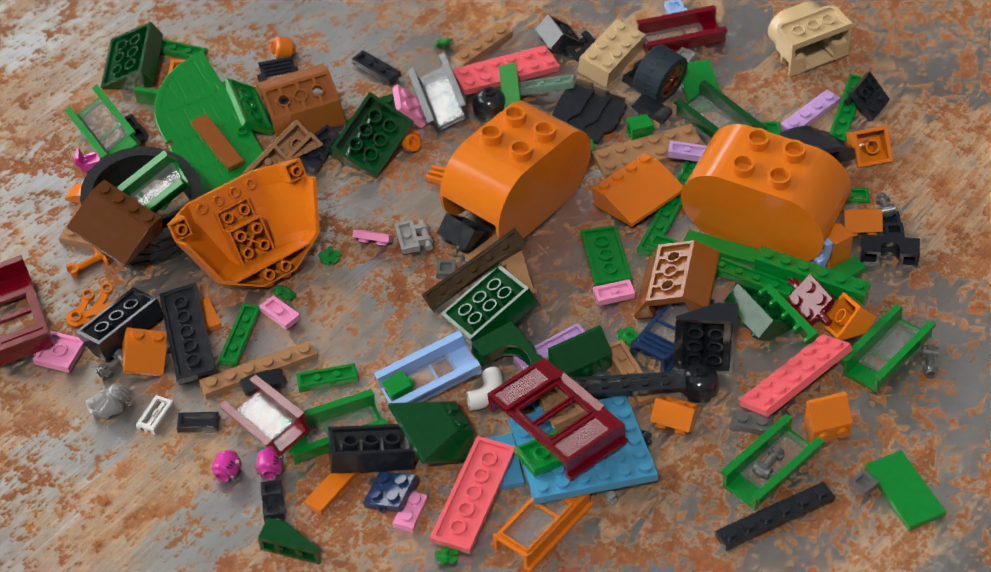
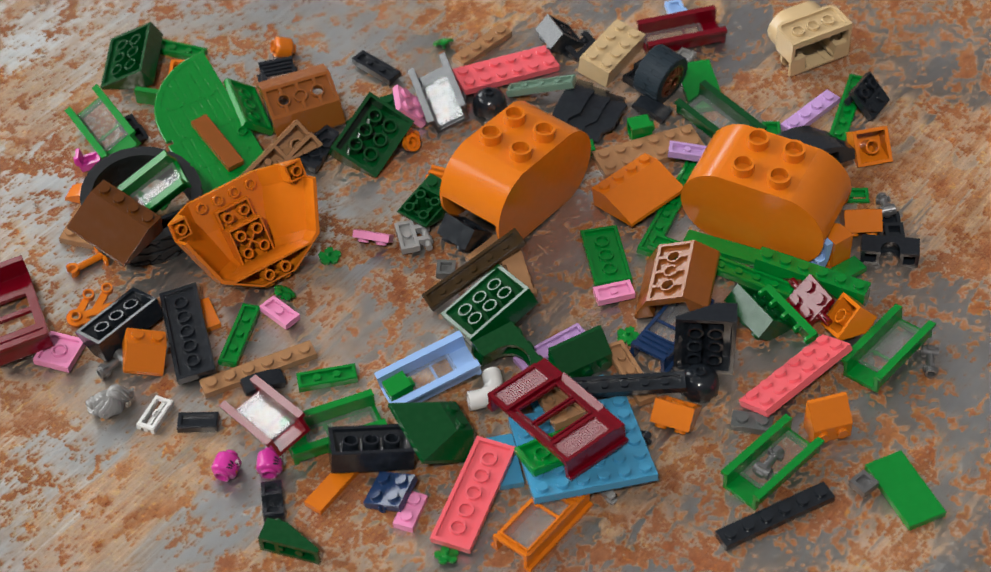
green tile [498,62,522,109] -> none
none -> dark green slope [397,173,447,228]

